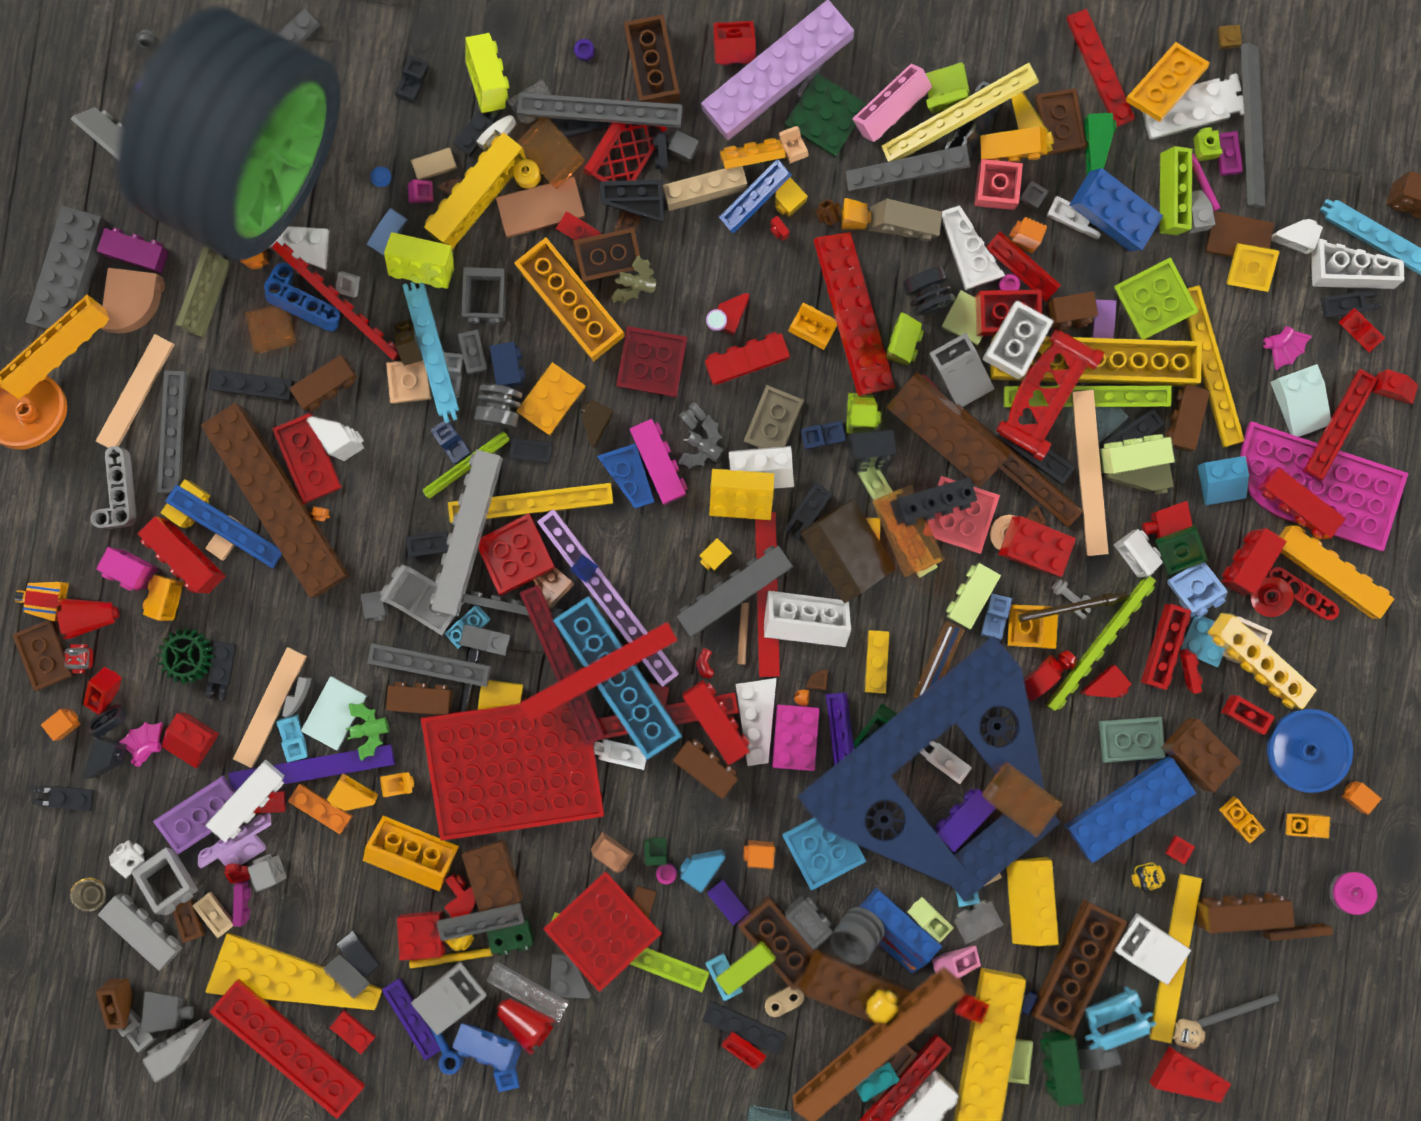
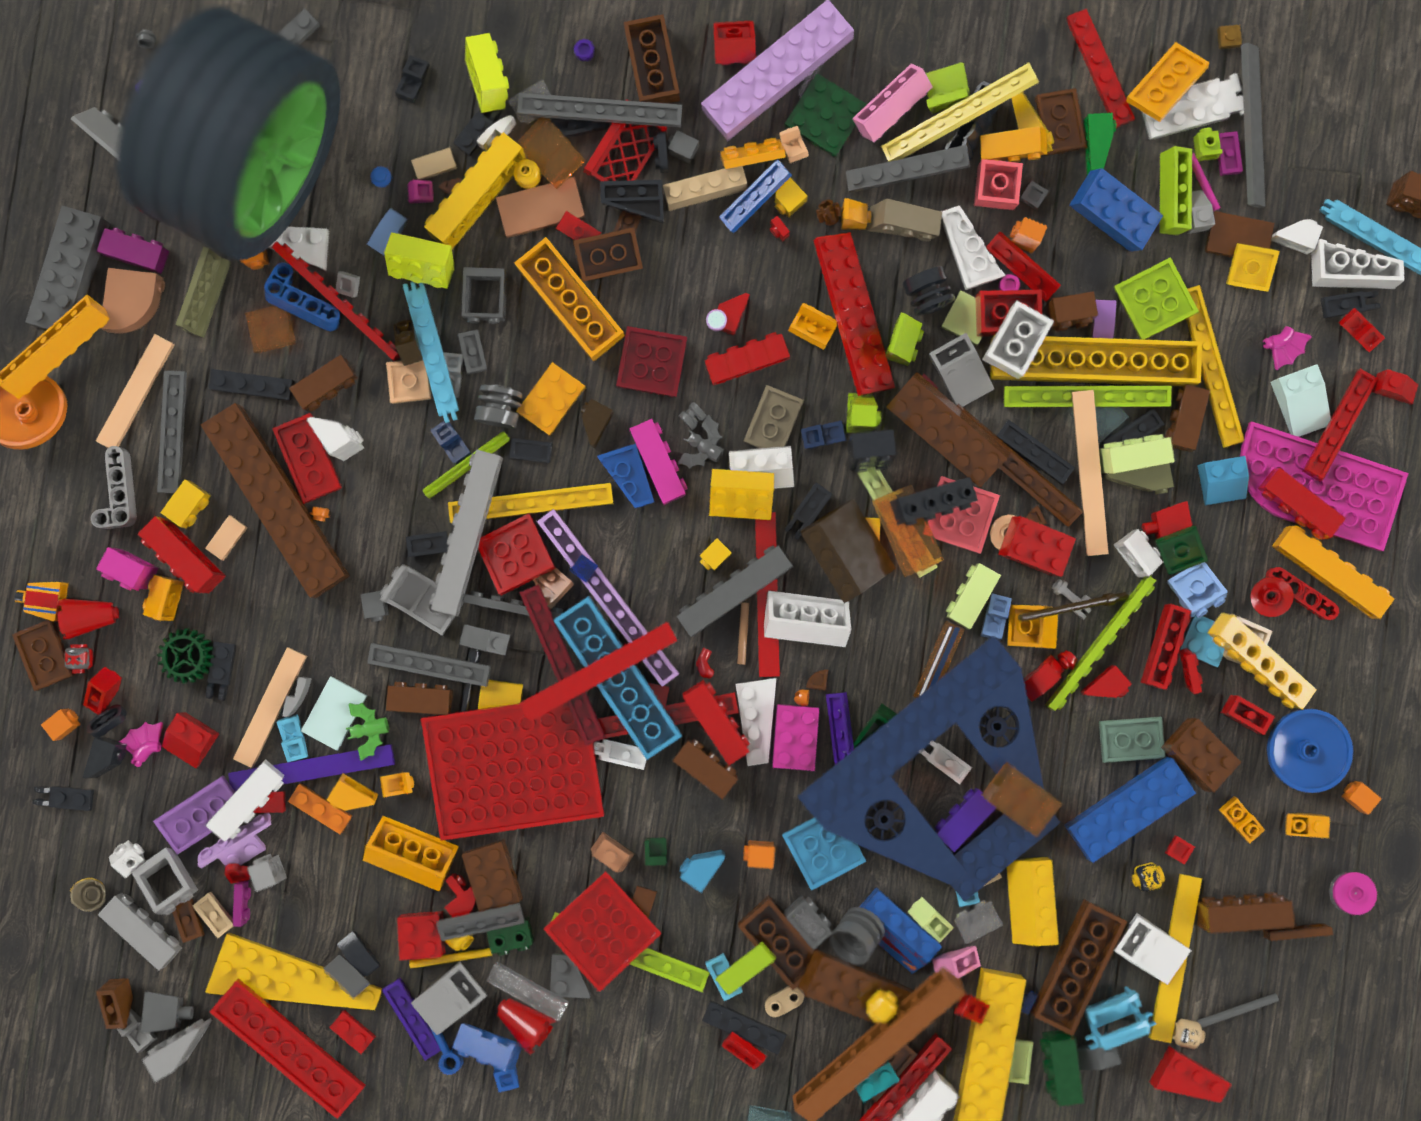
blue tile [165,484,282,568] -> none
medium azure slope [445,605,491,649] -> none
dark blue brick [490,342,526,387] -> none
olive animal [611,256,656,303] -> none
dark pink tile [656,863,677,884] -> none
dark purple tile [707,879,749,925] -> none
yellow plate [864,630,889,693] -> none
red piece [996,330,1105,461] -> none
white hinge [1047,196,1101,239] -> none
red brick [1221,528,1287,596] -> none

